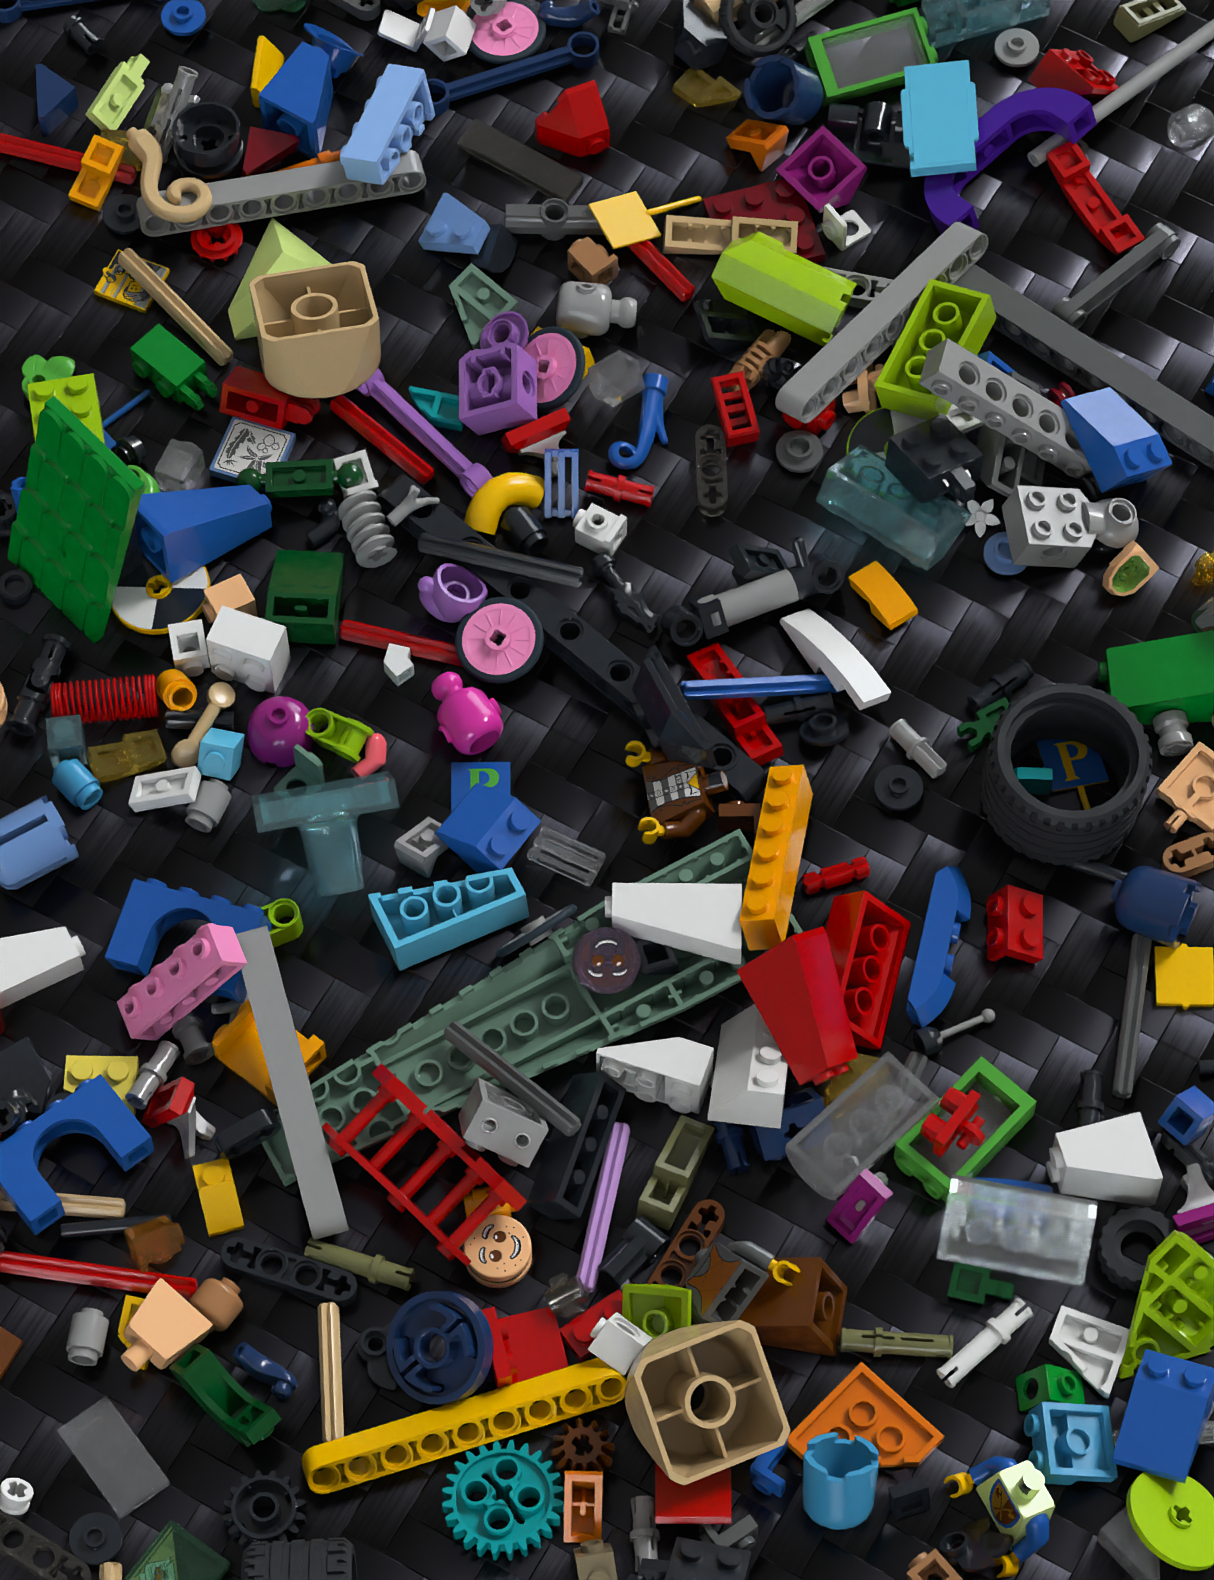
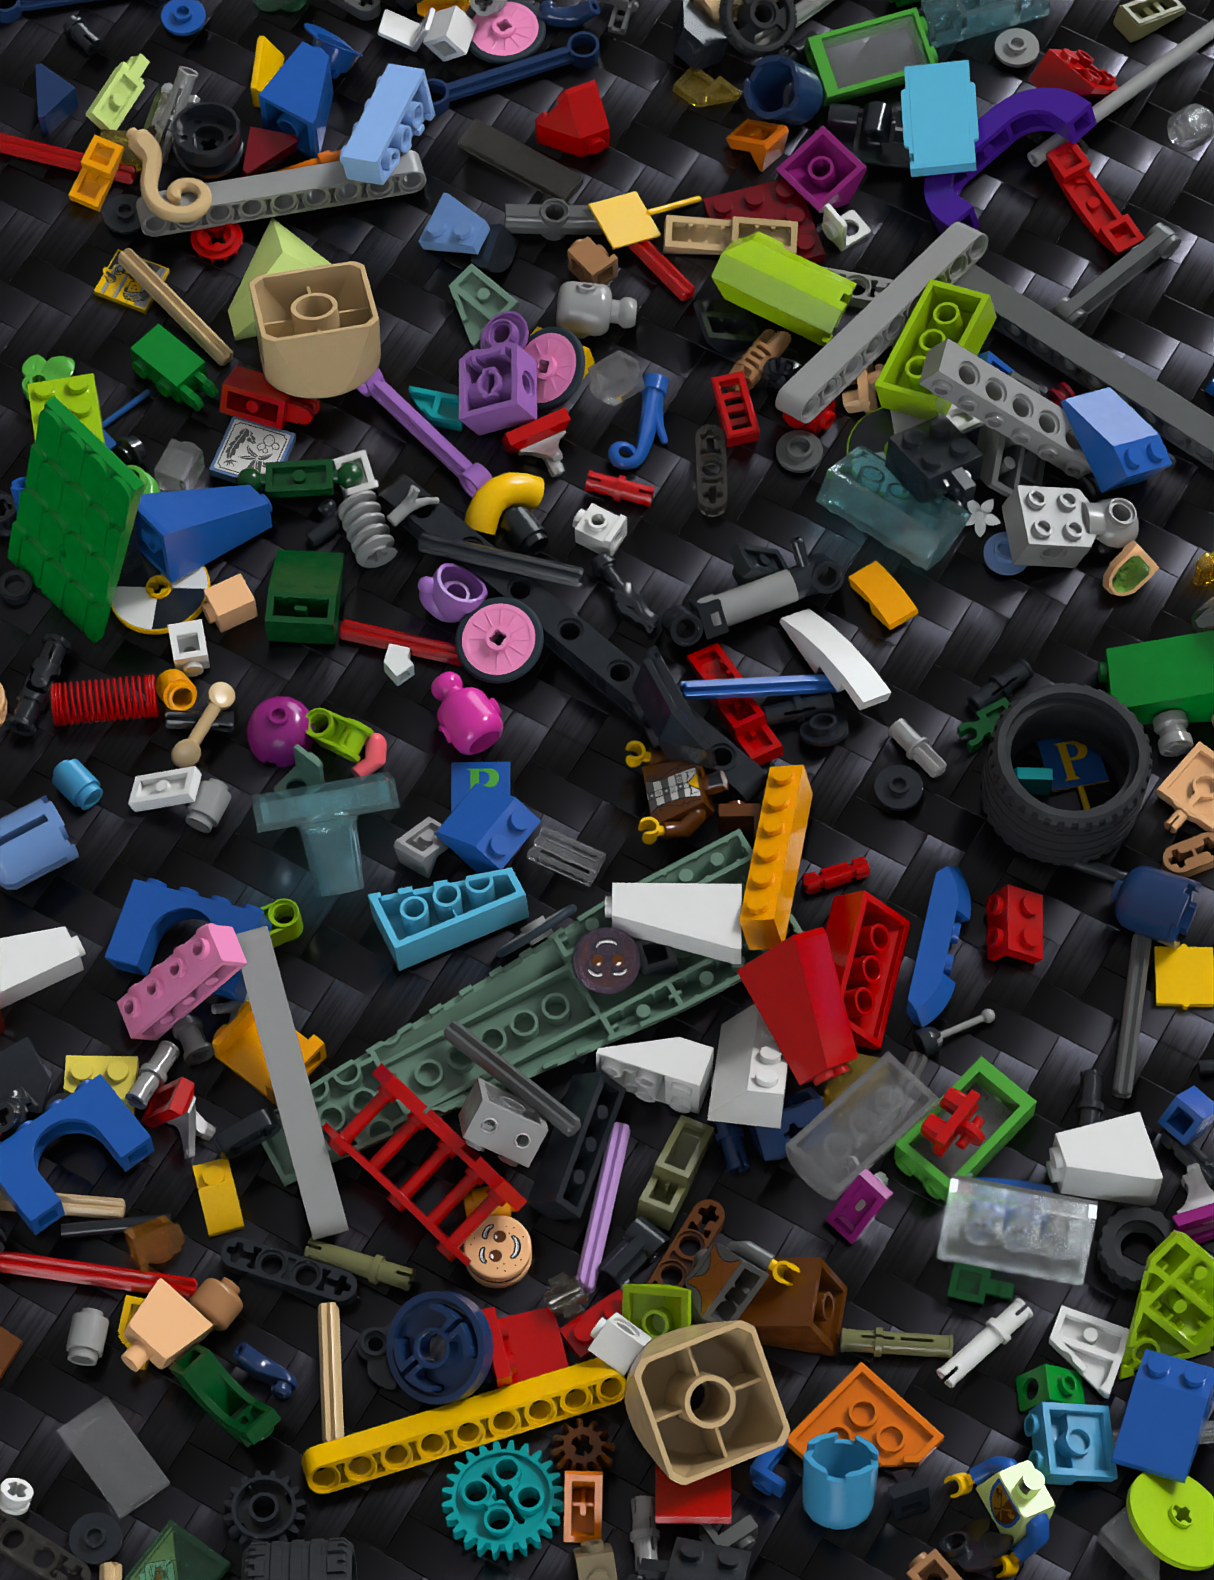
clear light blue brick [46,714,88,768] -> none
clear yellow slope [86,729,167,783] -> none
medium azure brick [197,727,245,781] -> none
white brick [206,605,291,694] -> none
red axle [330,394,434,484] -> none
tile [545,449,579,518] -> none

